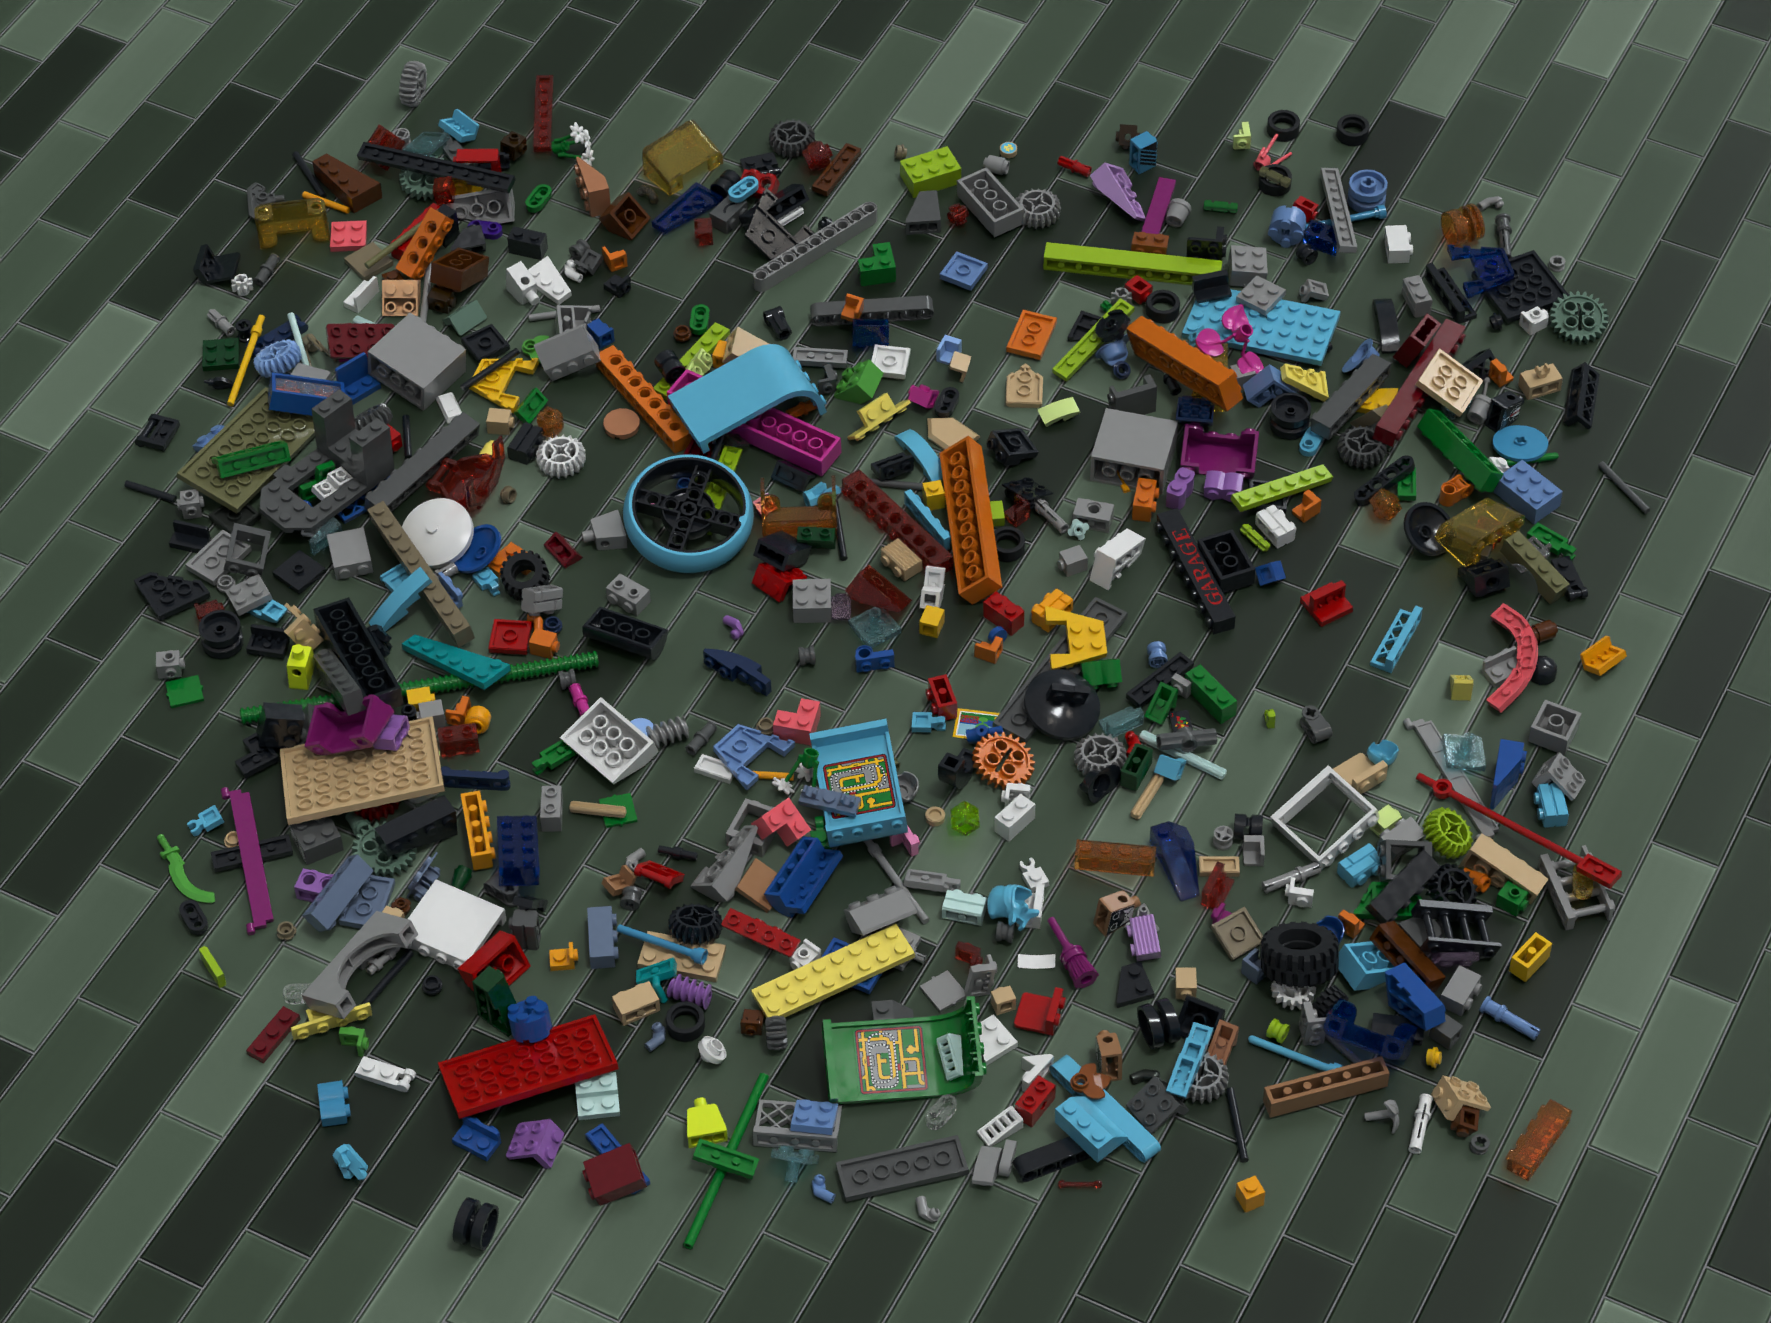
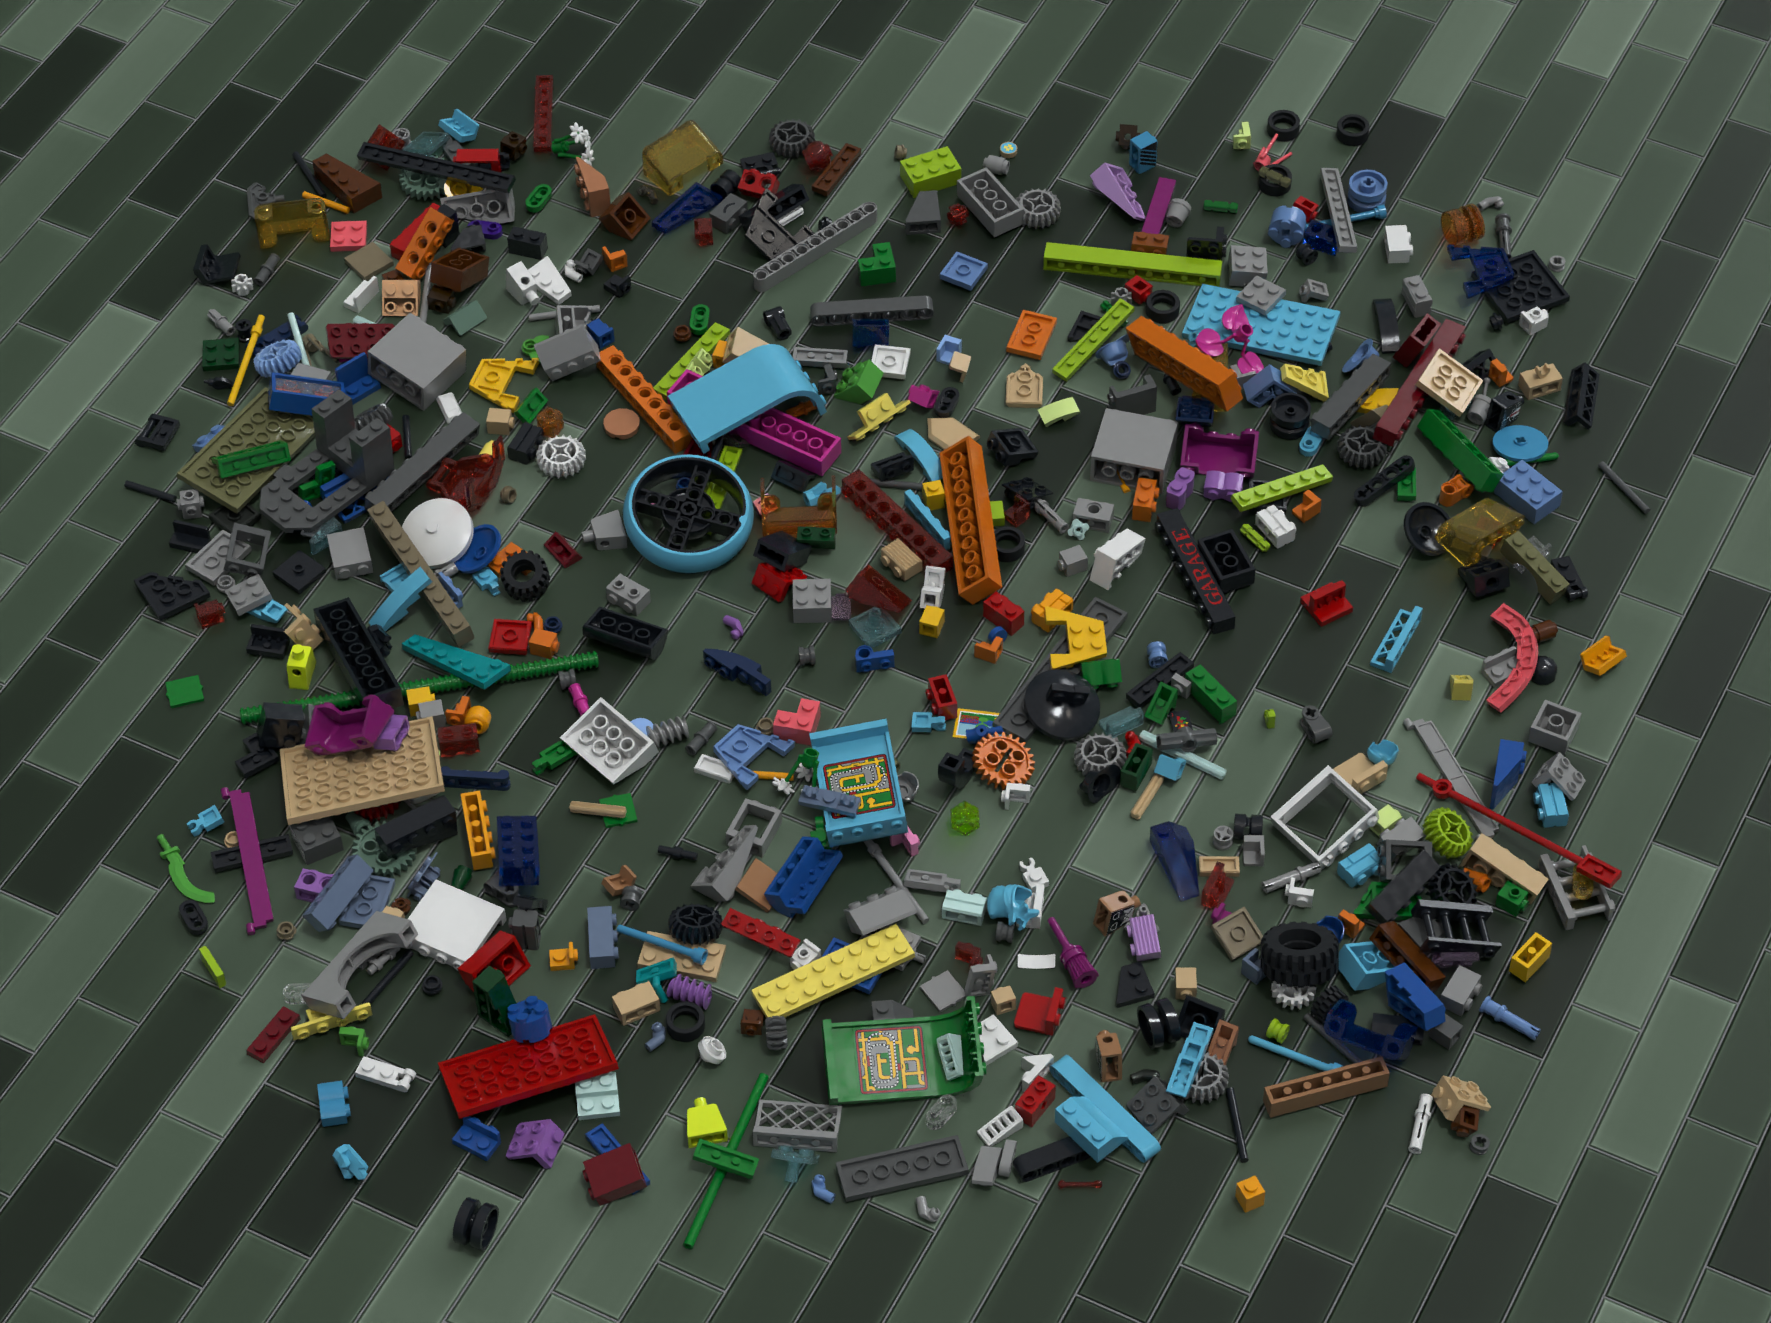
light grey brick [156,650,185,679] -> none
black wheel [199,610,244,659] -> none
white slope [311,466,353,501] -> none
dark grey brick [313,649,366,716] -> none
olive bar [364,208,439,269] -> none
light grey gear [399,61,427,107] -> none
black pin [401,704,417,721] -> none
clear red brick [432,176,456,205] -> none
black bar [460,348,520,391] -> none
black plate [461,324,510,364] -> none
light grey brick [521,584,563,616] -> none
light grey brick [540,786,563,832] -> none
dark grey wheel [569,239,591,261] -> none
light grey arm [625,848,646,873] -> none
red plate [634,860,685,889] -> none
black wheel [654,350,686,384] -> none
medium azure plate [728,176,759,203] -> none
coral brick [751,798,811,847] -> none
medium blue plate [790,1099,838,1135] -> none
black bar [831,500,848,561] -> none
orange panel [841,293,864,323] -> none
tan tile [925,806,945,826] -> none
white brick [994,794,1035,842] -> none
red axle [1057,156,1092,177] -> none
dark orange plate [1070,1063,1111,1100] -> none
clear orange brick [1074,839,1156,877] -> none
black plate [1095,309,1131,342] -> none
black panel [1192,269,1232,303] -> none
blue panel [1255,560,1286,586] -> none
light grey bracket [1299,1001,1328,1046] -> none
light grey plant [1365,1100,1399,1134] -> none
clear orange brick [1369,488,1402,521] -> none
black fence [1425,262,1477,324] -> none
yellow plate [1426,1047,1442,1068] -> none
clear light blue plate [1442,732,1486,771] -> none
clear orange brick [1506,1099,1572,1181] -> none
green plate [1526,522,1577,560] -> none
sand green gear [1549,291,1609,345] -> none

